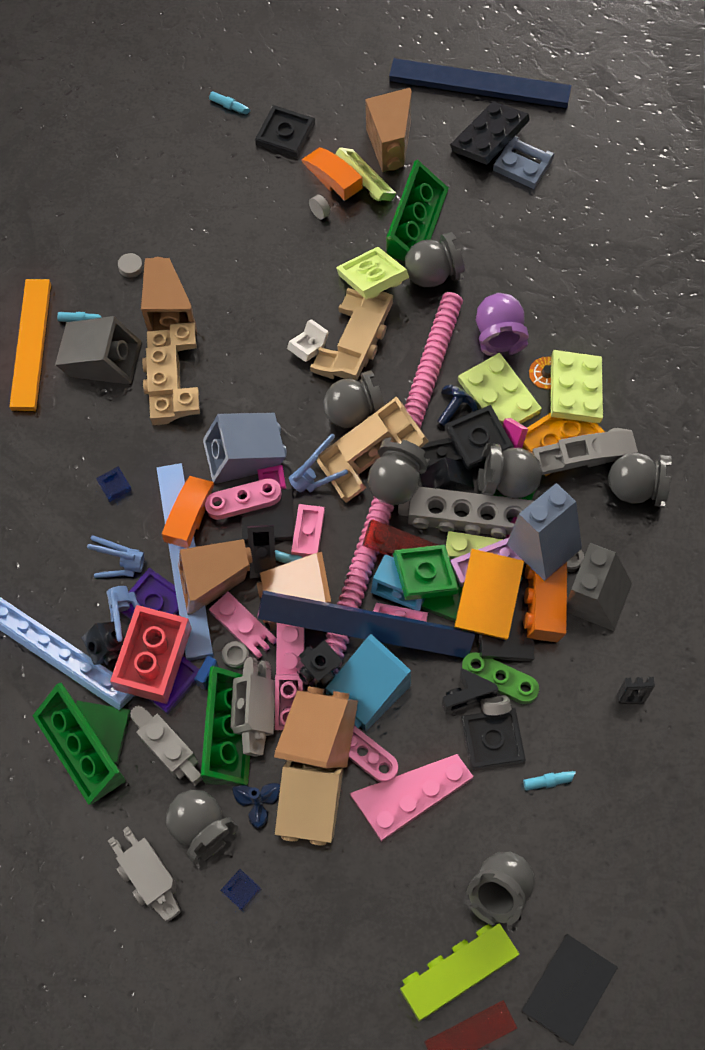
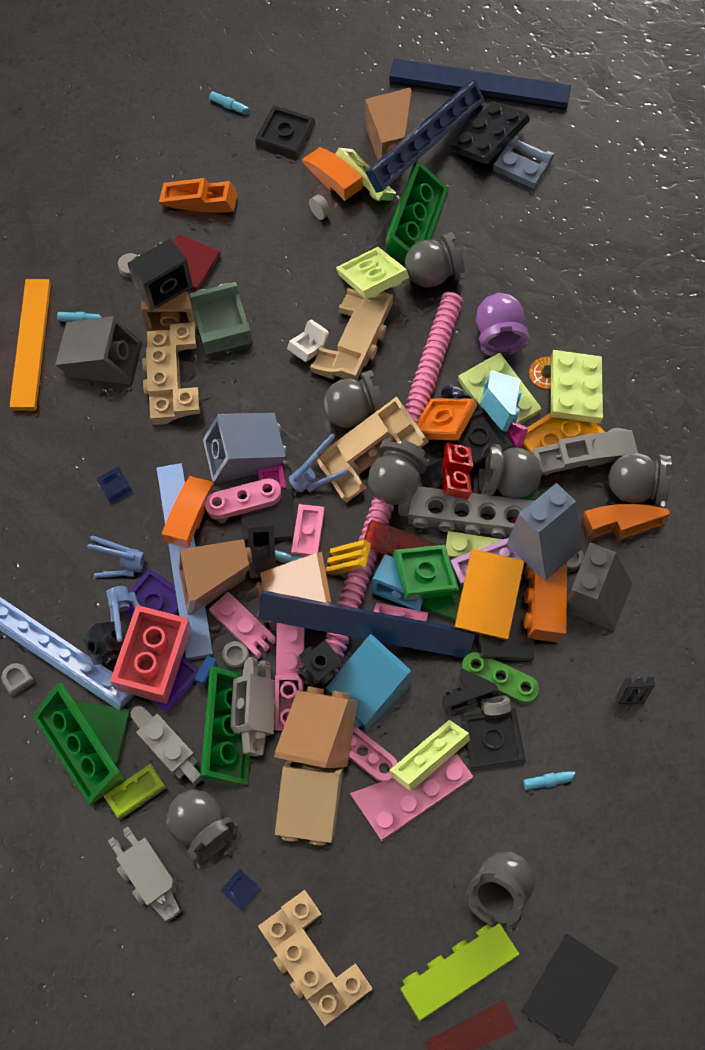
dark blue plant [232,783,281,828] -> none
none -> light grey tile [1,663,35,697]
none -> lime plate [103,764,166,820]
none -> black brick [127,238,193,312]
none -> orange slope [159,178,238,213]
none -> dark red tile [173,234,221,291]
none -> sand green panel [189,282,253,355]
none -> tan bracket [258,890,373,1027]
none -> yellow tile [325,540,371,576]
none -> dark blue tile [365,80,485,193]
none -> yellowish green plate [390,720,470,791]
none -> orange tile [416,399,477,440]
none -> red slope [443,443,473,499]
none -> slope [480,370,522,432]
none -> orange slope [582,504,670,540]

